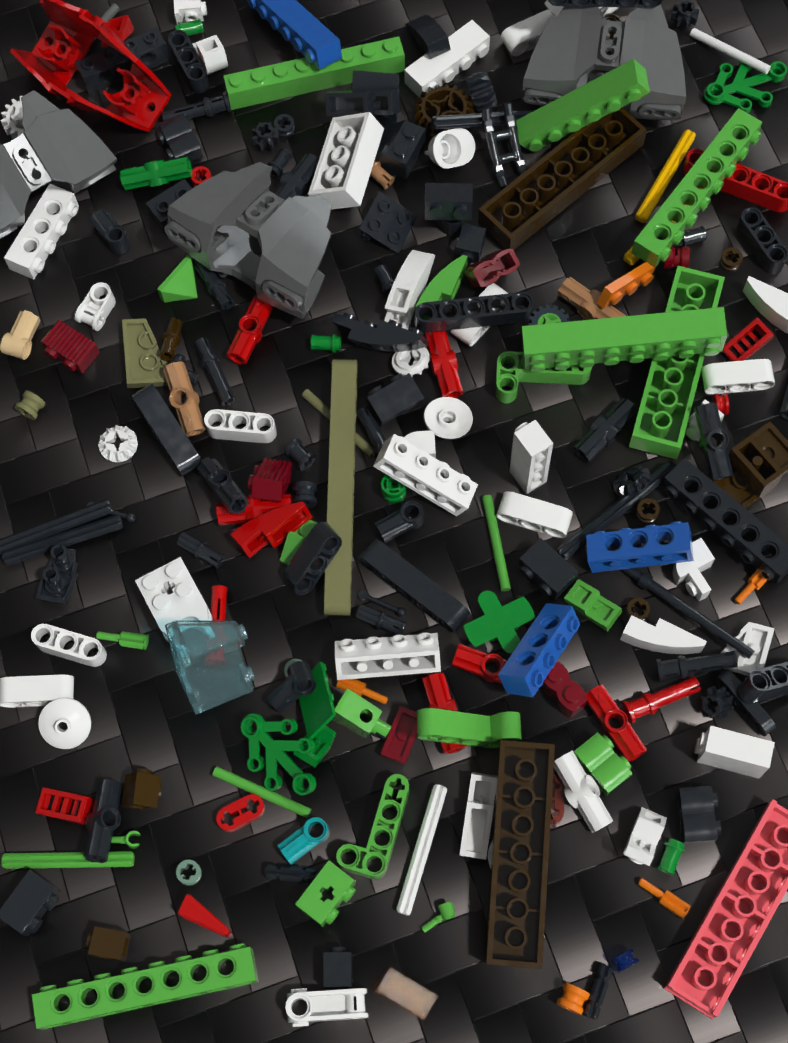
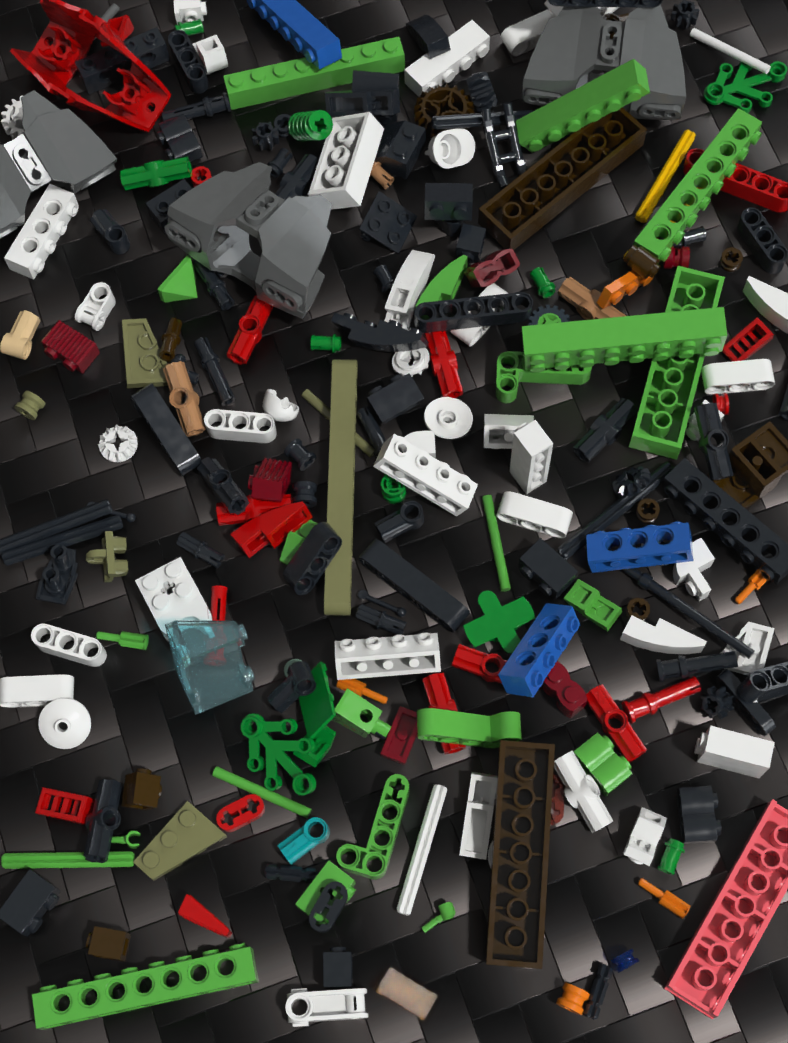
sand green bush [176,860,202,886] -> none
none -> olive hips [86,531,128,582]
none -> olive wing [133,801,227,881]
none -> white hair [262,389,299,422]
none -> green piece [288,110,333,142]
none -> black beam [309,882,348,933]
none -> white brick [484,414,534,449]
none -> green pin [530,267,555,298]
none -> dark brown brick [623,245,661,279]

